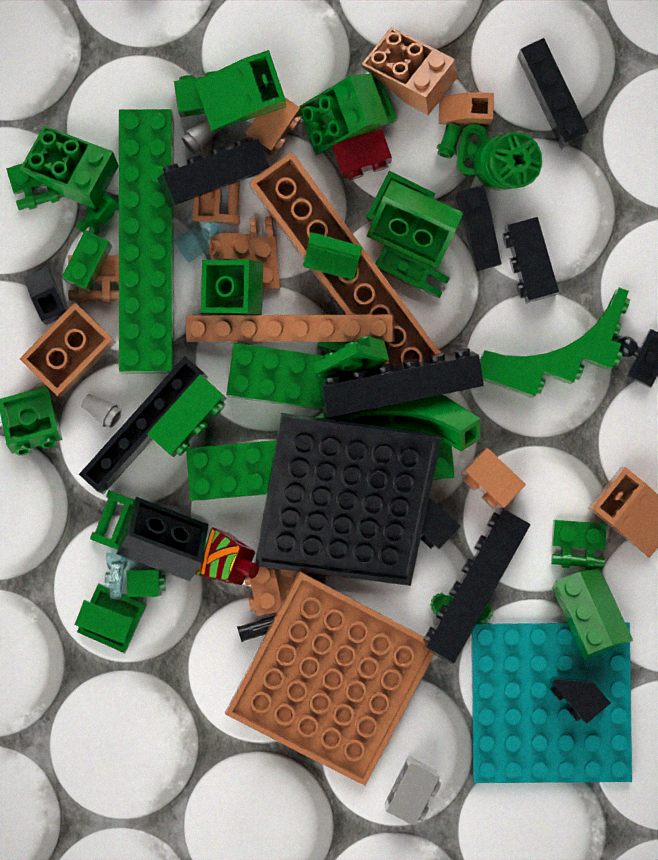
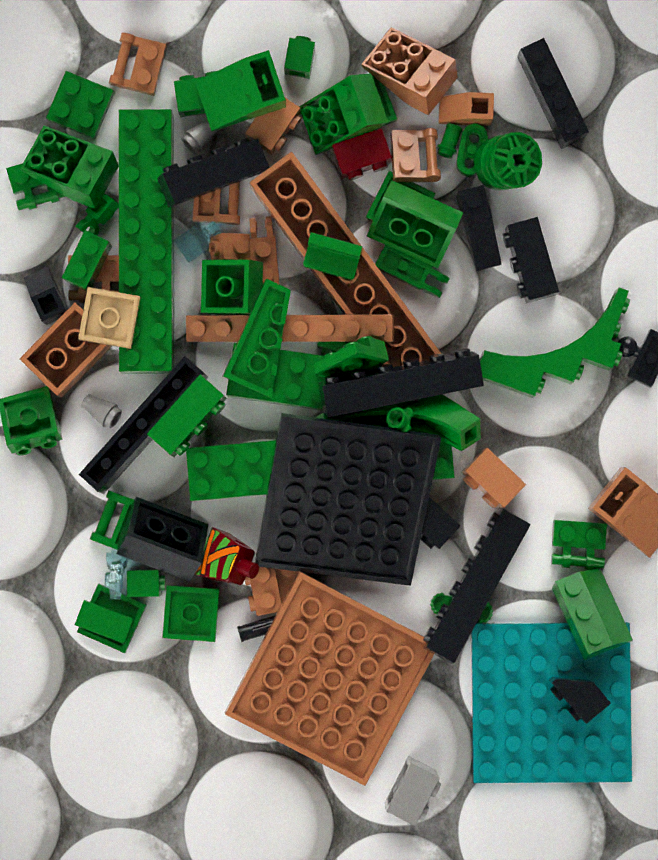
none -> green plate [46,71,115,140]
none -> tan tile [78,287,141,349]
none -> nougat plate [109,33,167,96]
none -> green plate [162,585,220,642]
none -> green wing [222,279,291,398]
none -> green brick [284,36,315,79]
none -> green plate [386,406,414,432]
none -> nougat plate [390,128,441,182]

